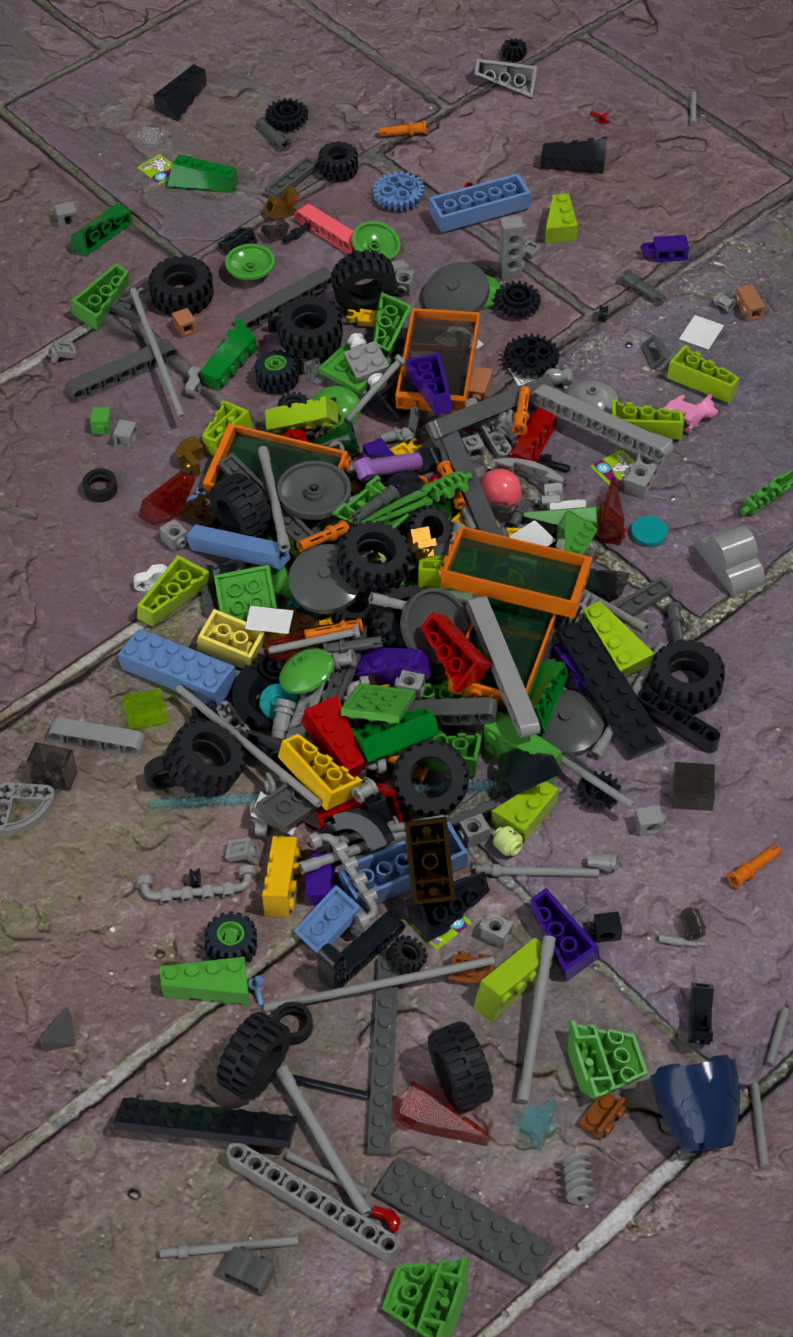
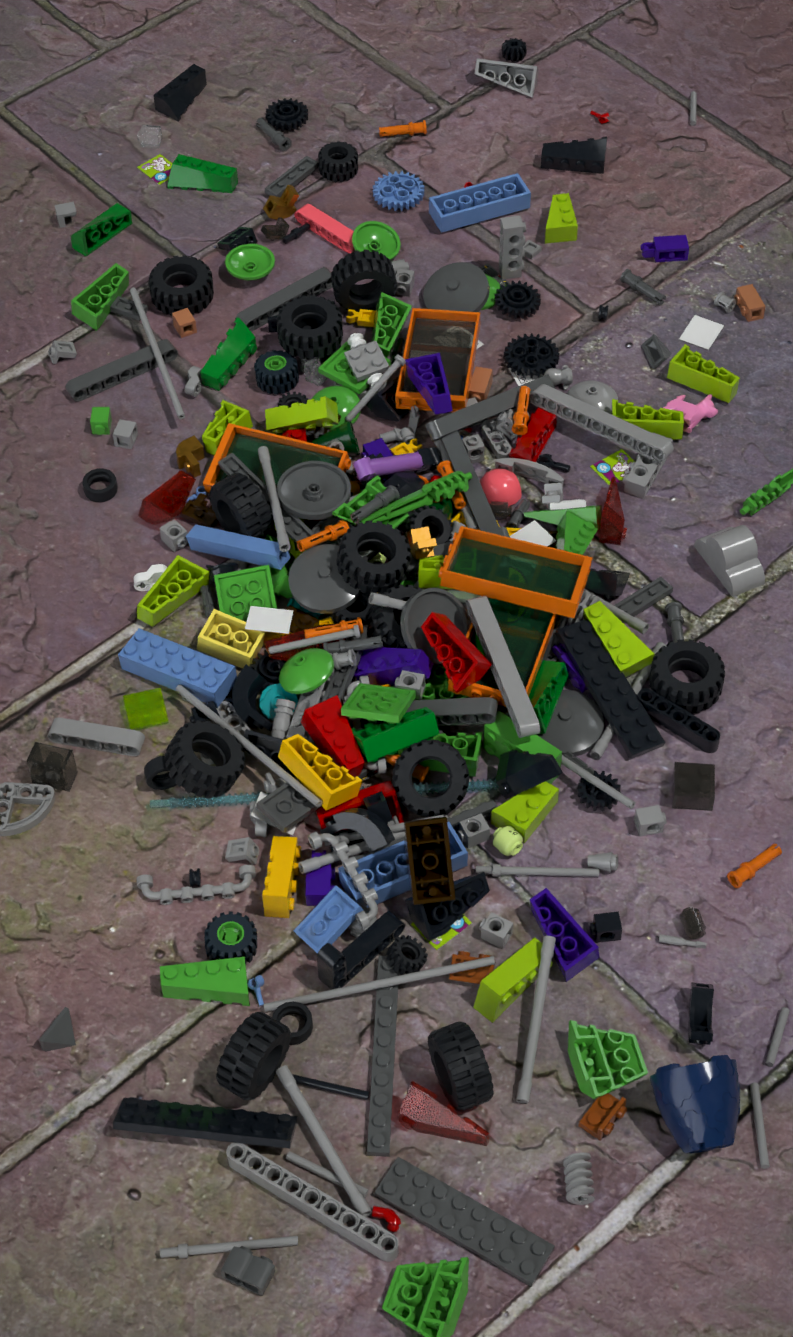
light grey bush [351,778,378,804] -> none
clear light blue brick [520,1100,556,1150] -> none
teal tile [631,516,668,547] -> none

